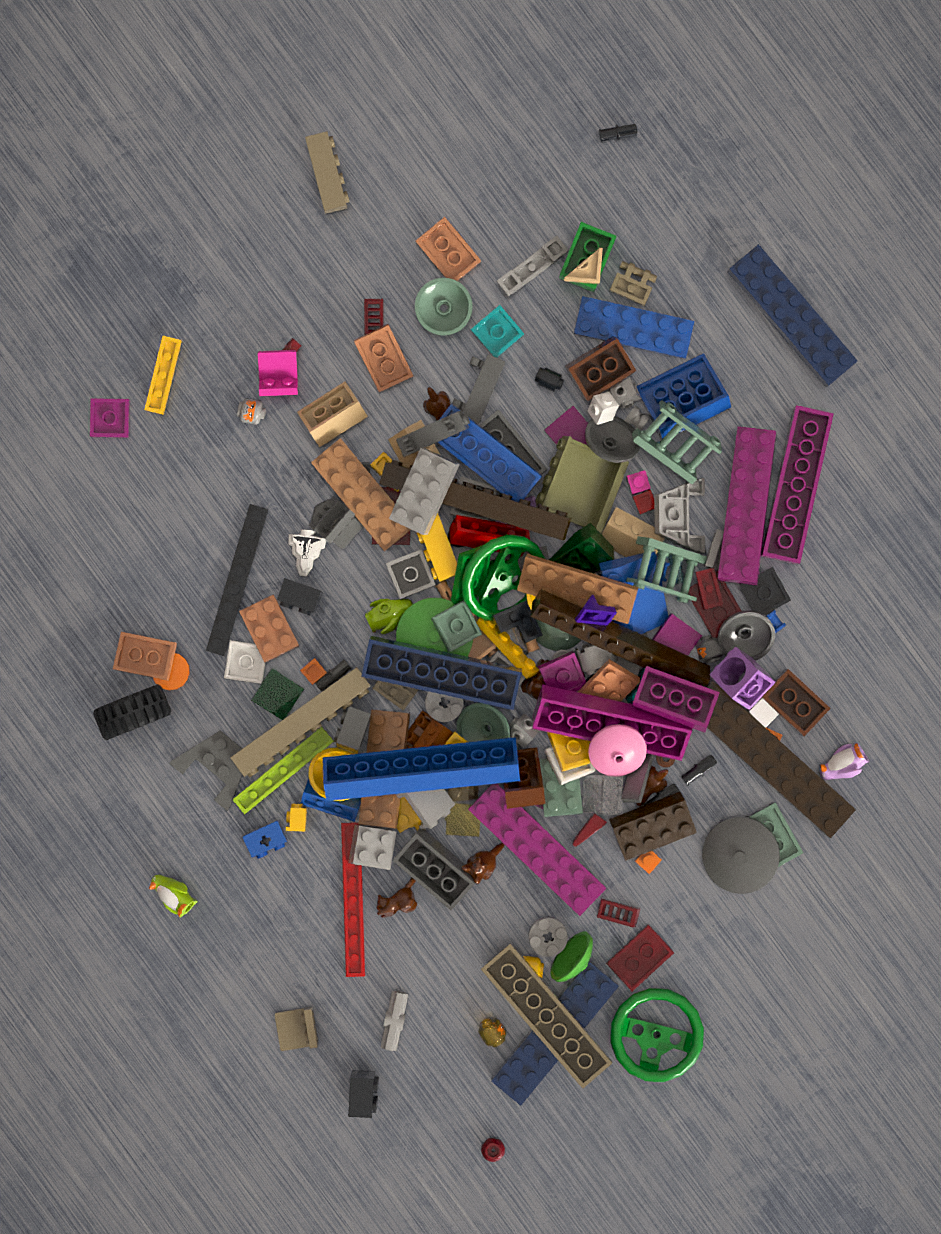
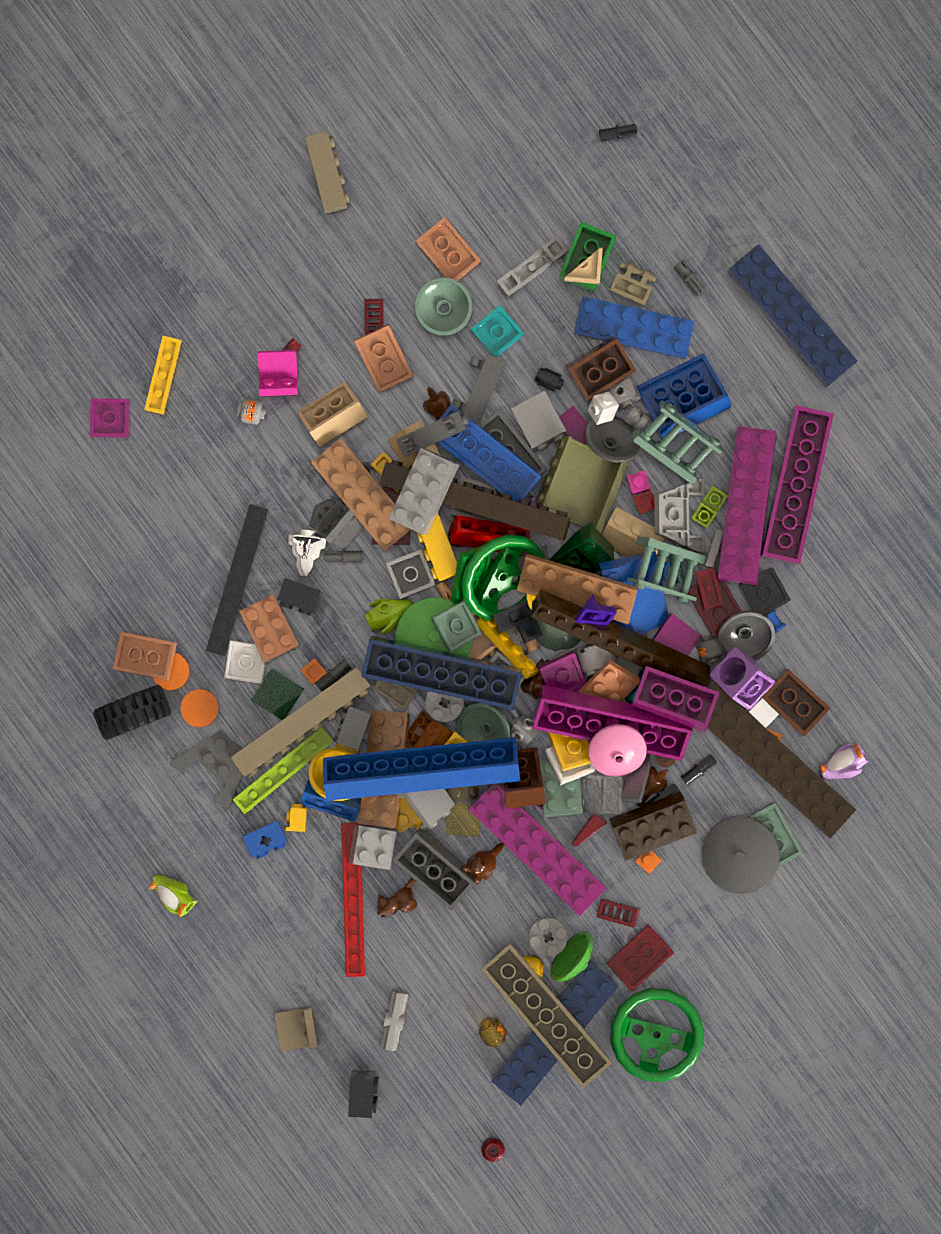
none -> orange tile [180,689,219,727]
none -> dark grey axle [324,549,362,564]
none -> light grey brick [511,391,568,452]
none -> dark grey axle [674,260,706,295]
none -> lime slope [691,484,728,528]

